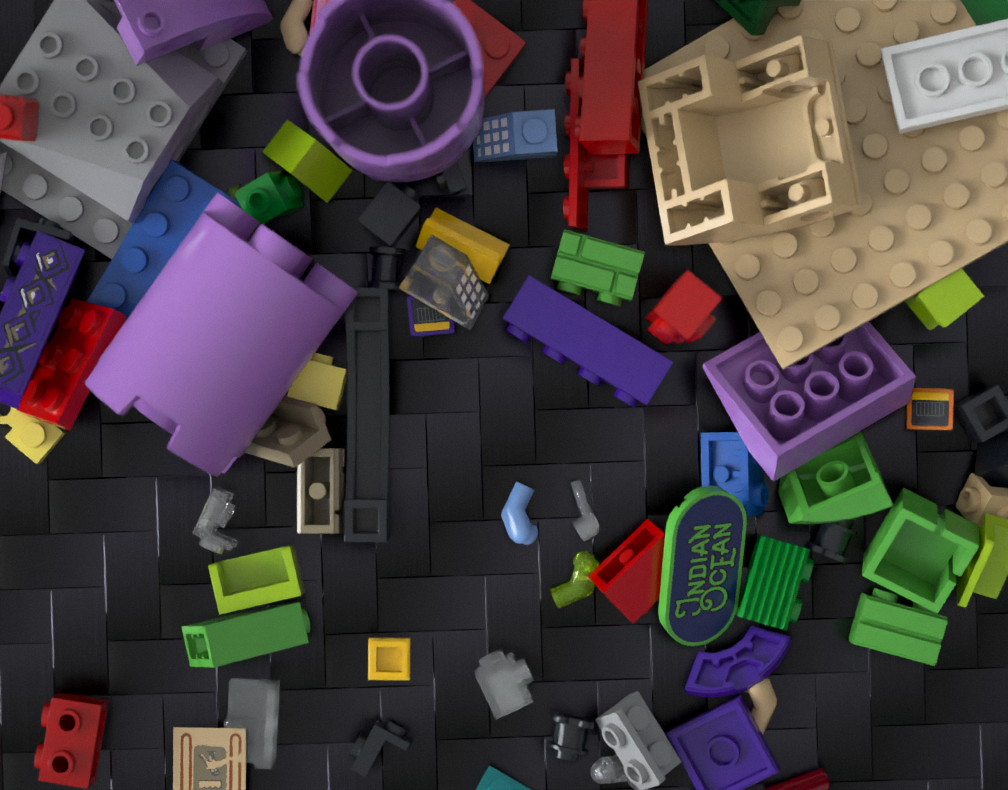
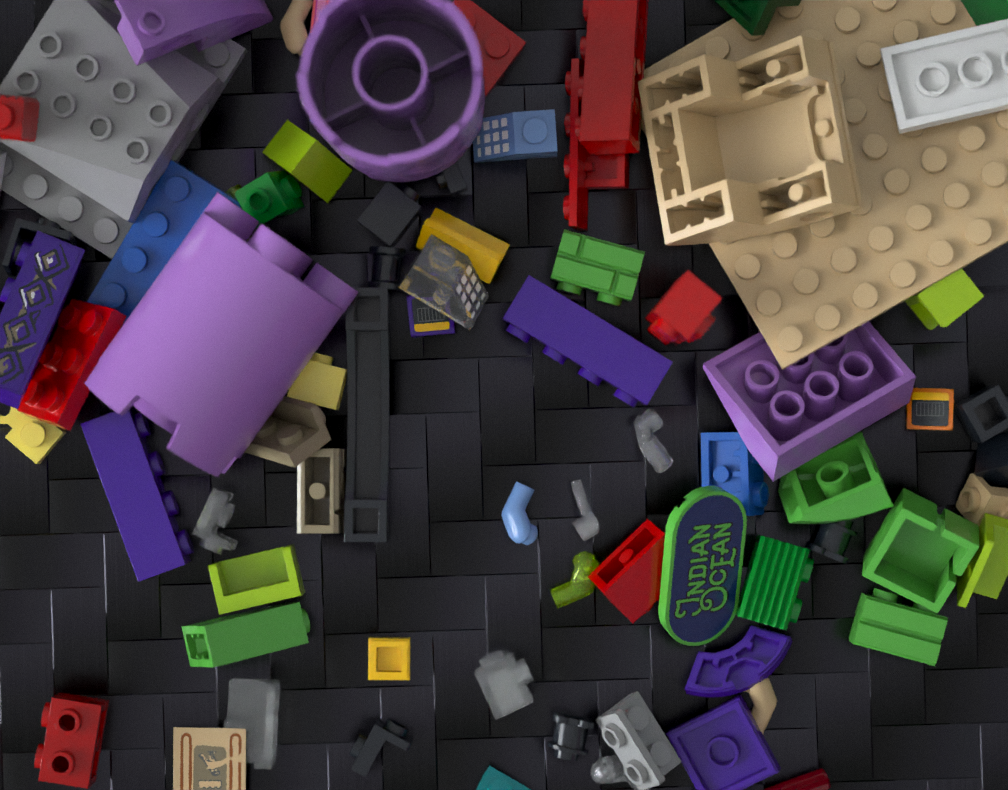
none -> dark purple brick [80,407,194,582]
none -> clear arm [634,409,674,473]

